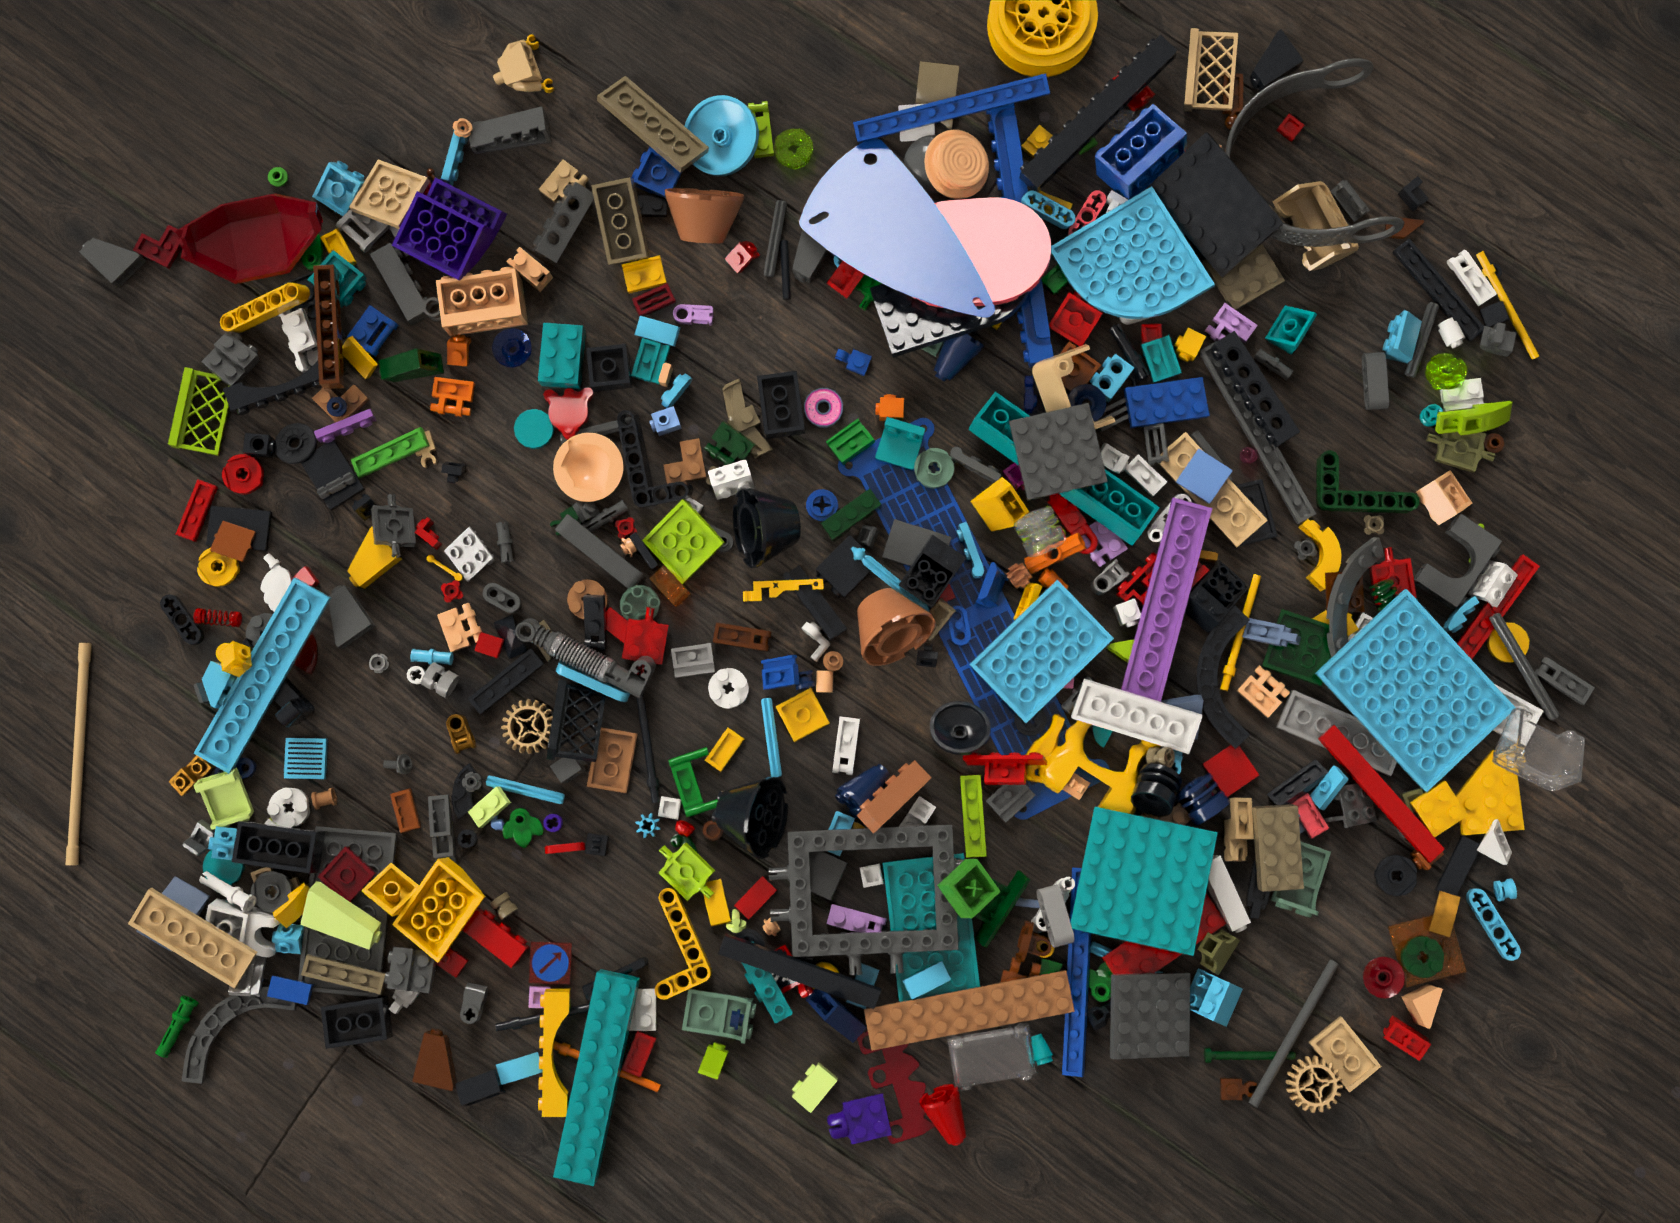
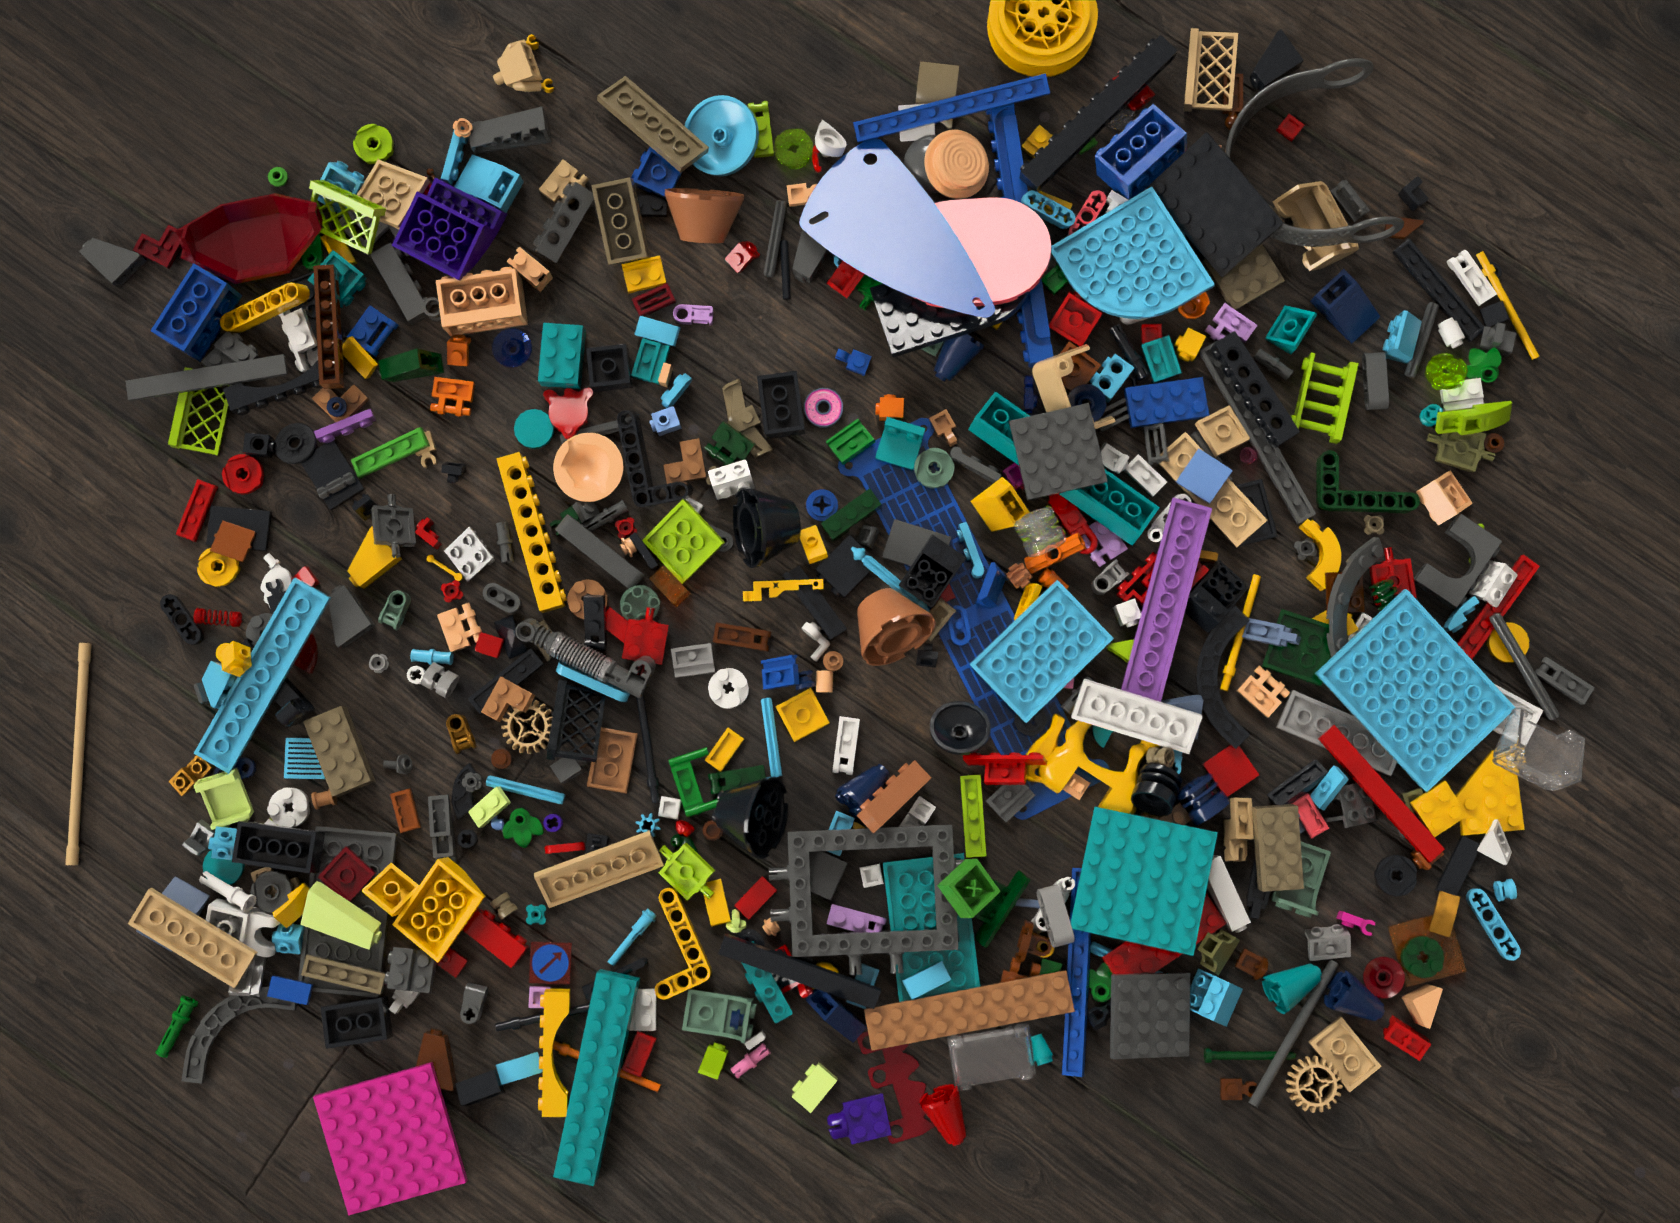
none -> dark grey tile [125,354,288,402]
none -> blue brick [150,263,242,362]
none -> black plate [266,579,286,615]
none -> dark tan brick [303,706,376,797]
none -> lime fence [309,180,386,254]
none -> dark pink plate [313,1062,468,1216]
none -> lime plate [353,124,394,165]
none -> sand green piece [378,590,411,631]
none -> medium azure slope [454,154,524,213]
none -> medium nougat plate [481,676,535,722]
none -> reddish brown plate [491,749,512,769]
none -> yellow brick [497,452,567,613]
none -> teal plate [526,904,546,925]
none -> tan plate [534,830,664,908]
none -> medium azure pin [608,908,657,966]
none -> dark green plate [708,765,766,794]
none -> bright pink pin [730,1043,771,1079]
none -> white tile [745,1030,766,1050]
none -> light nougat plate [787,183,817,207]
none -> yellow plate [800,525,828,564]
none -> white piece [812,120,847,172]
none -> medium nougat plate [929,409,957,447]
none -> orange hair [1178,292,1210,320]
none -> tan plate [1195,405,1250,458]
none -> reddish brown tile [1235,948,1268,980]
none -> teal cone [1262,963,1322,1014]
none -> lime fence [1291,352,1359,444]
none -> light grey bracket [1305,924,1351,961]
none -> dark blue slope [1310,269,1380,344]
none -> dark blue cone [1324,971,1385,1021]
none -> dark pink plate [1336,911,1375,936]
none -> green plate [1462,347,1502,383]

